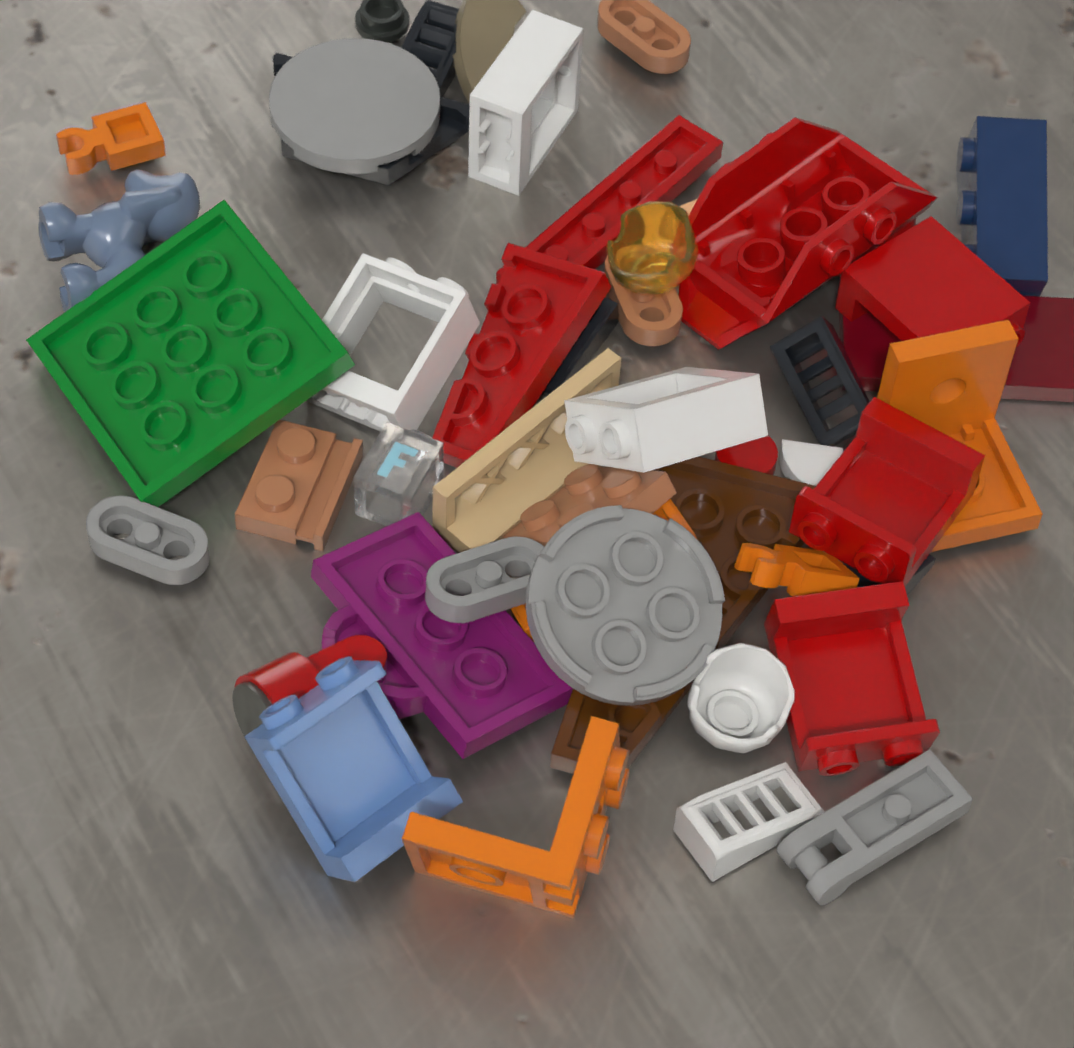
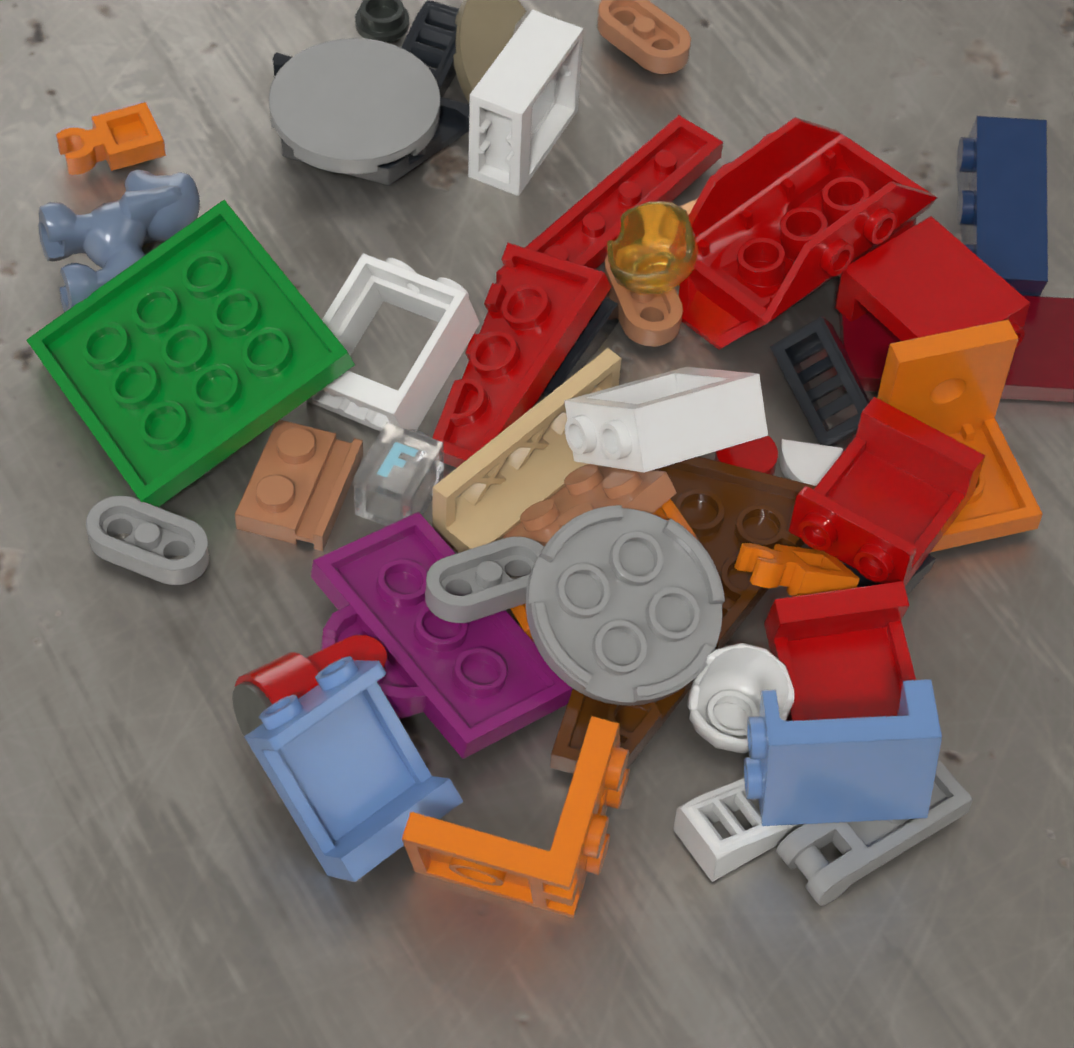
none -> medium blue panel [744,680,942,826]

